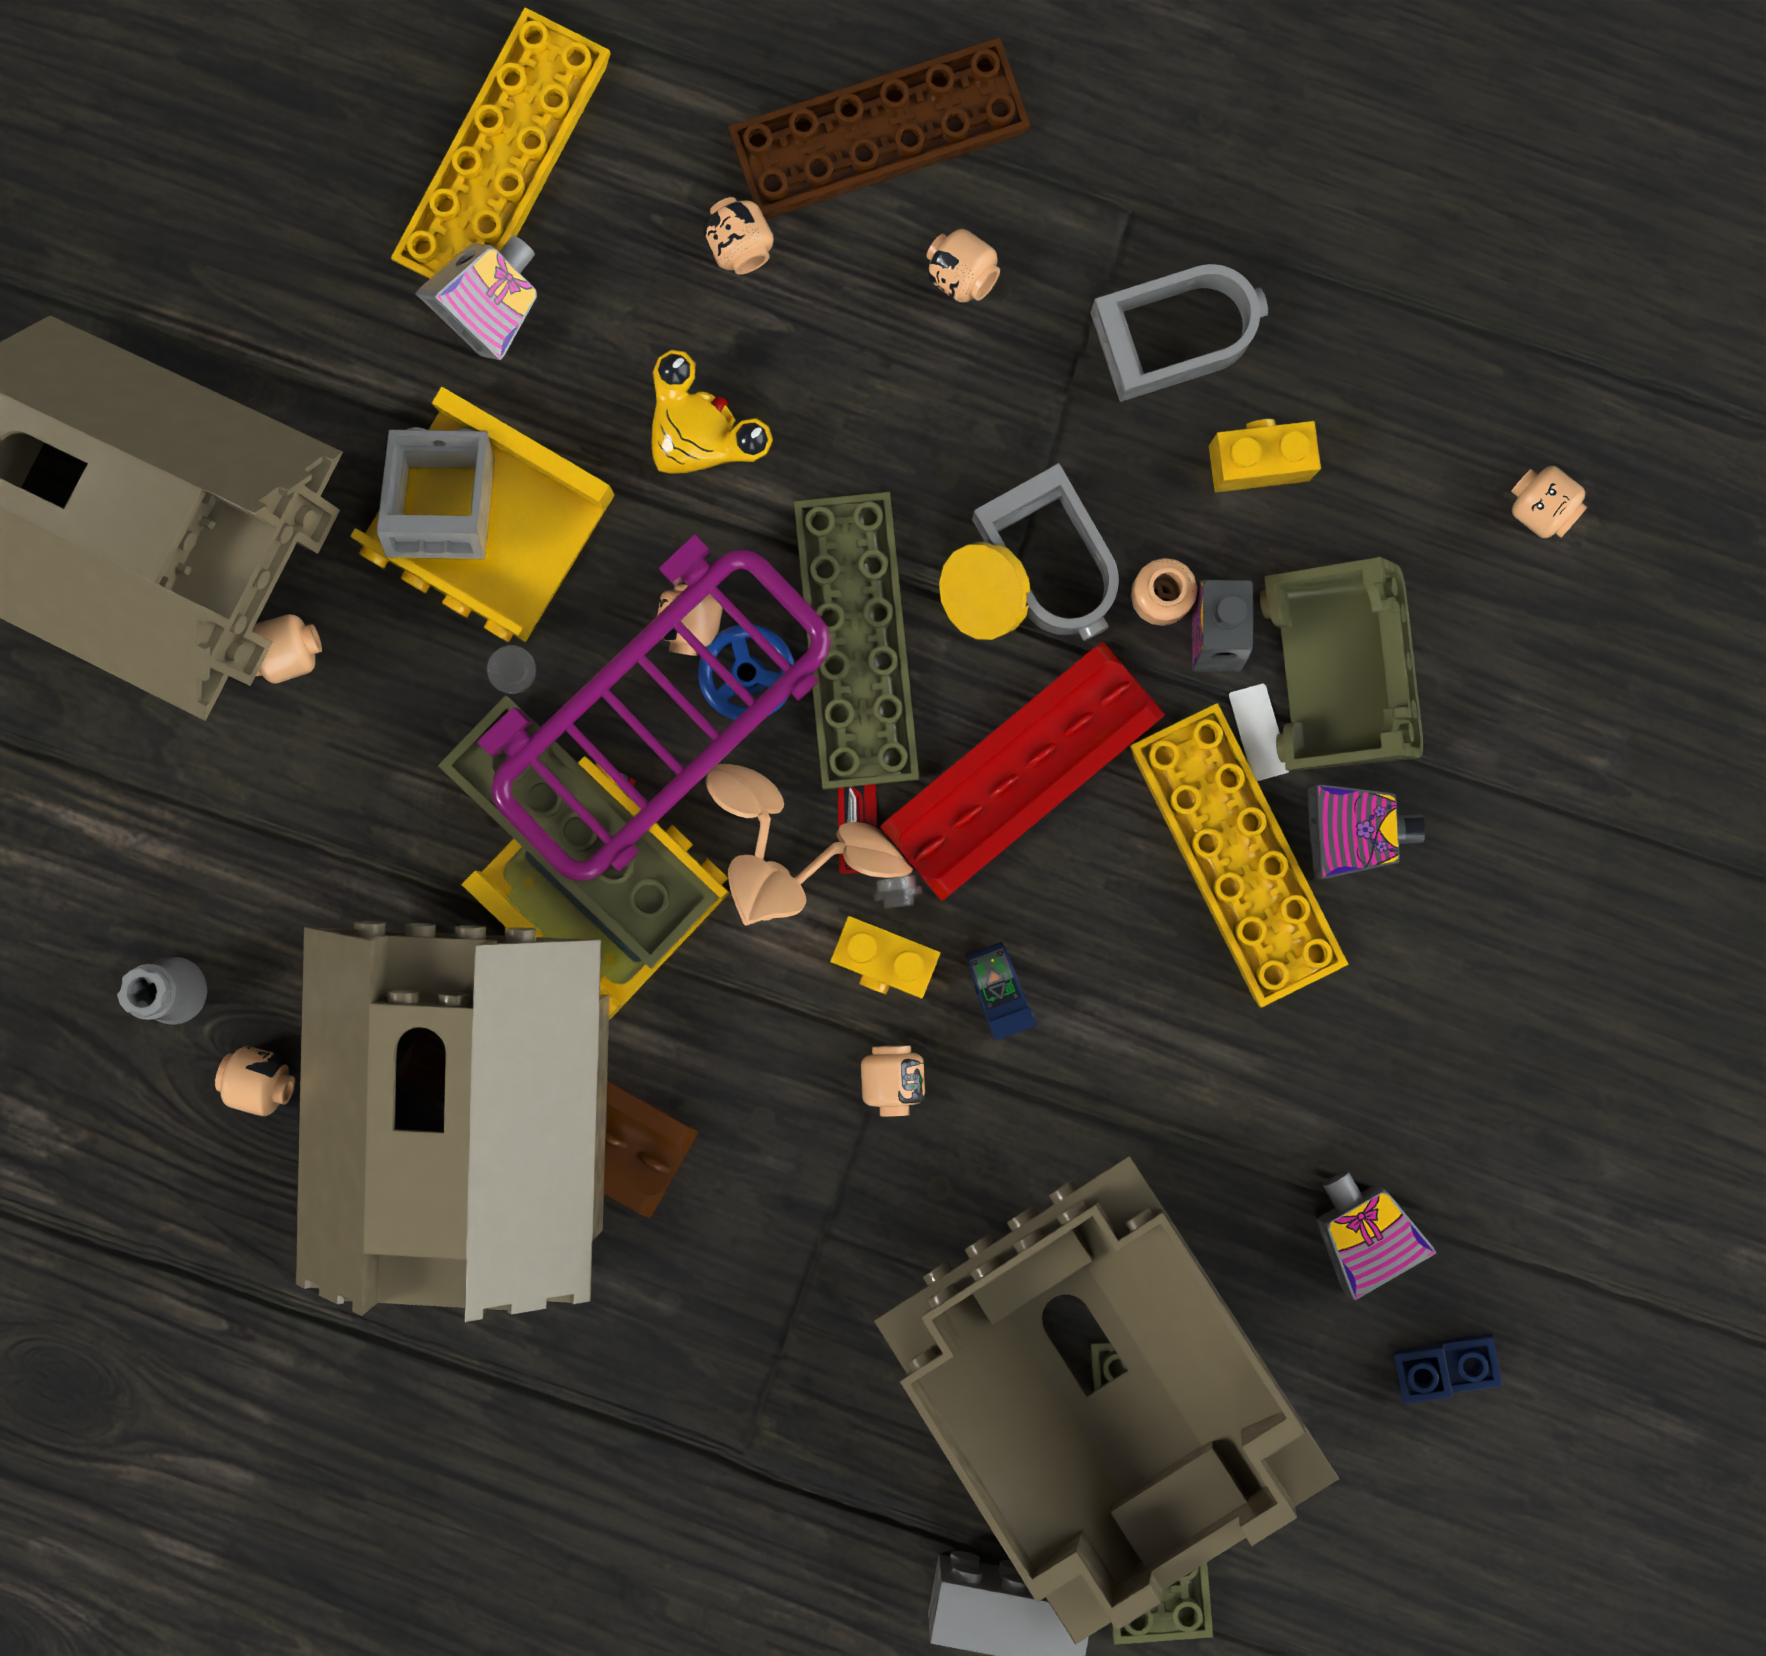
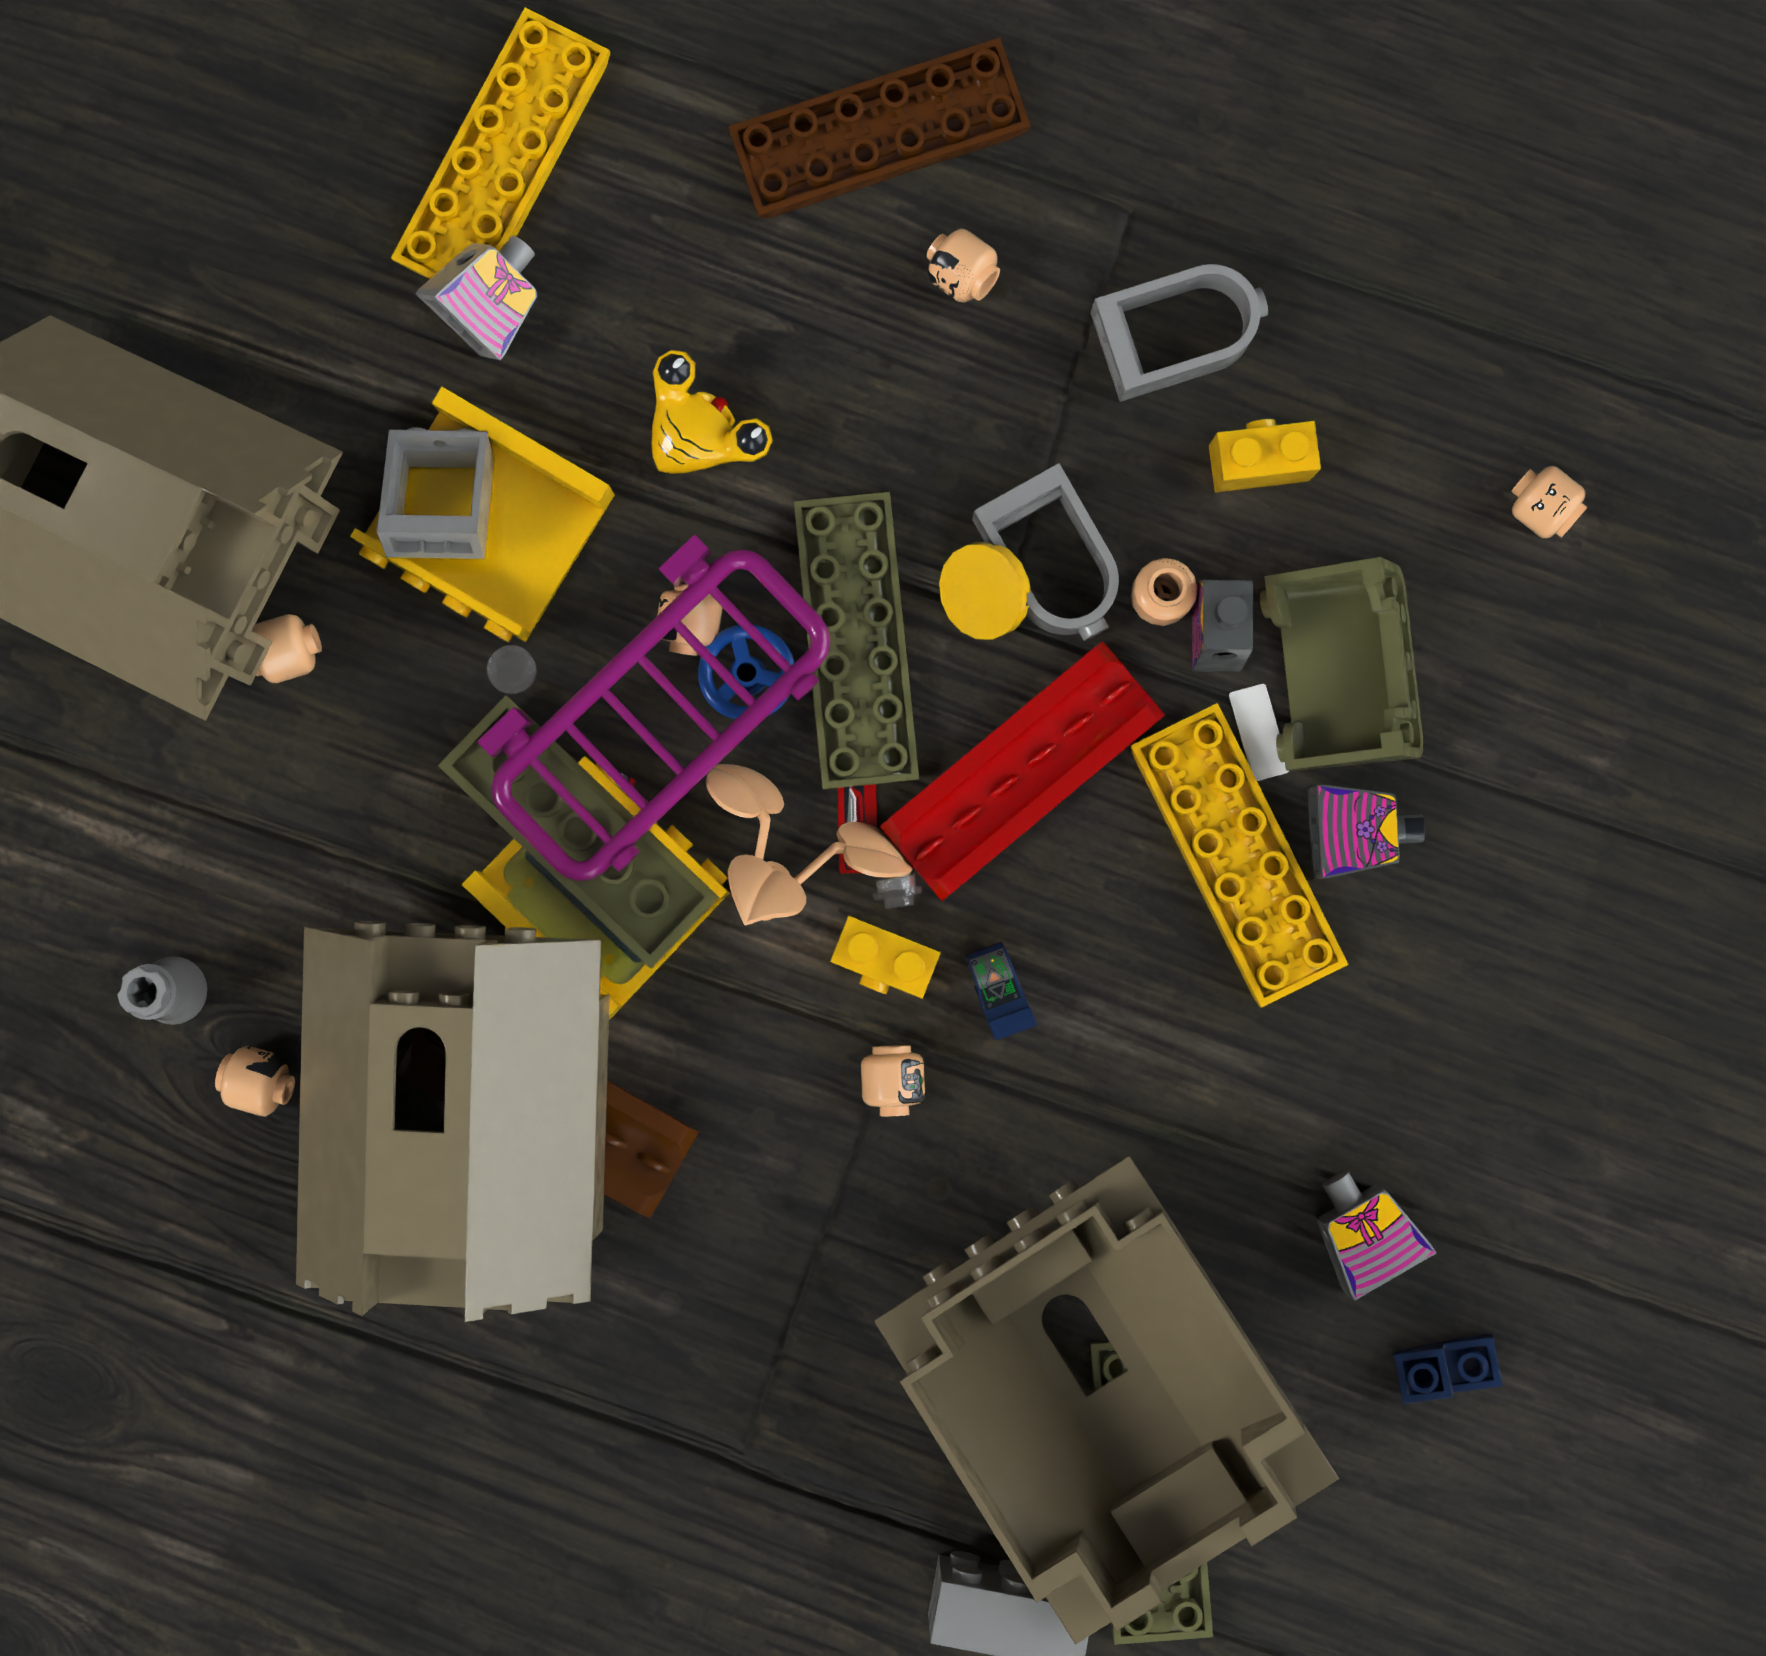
light nougat head [703,197,774,275] -> none

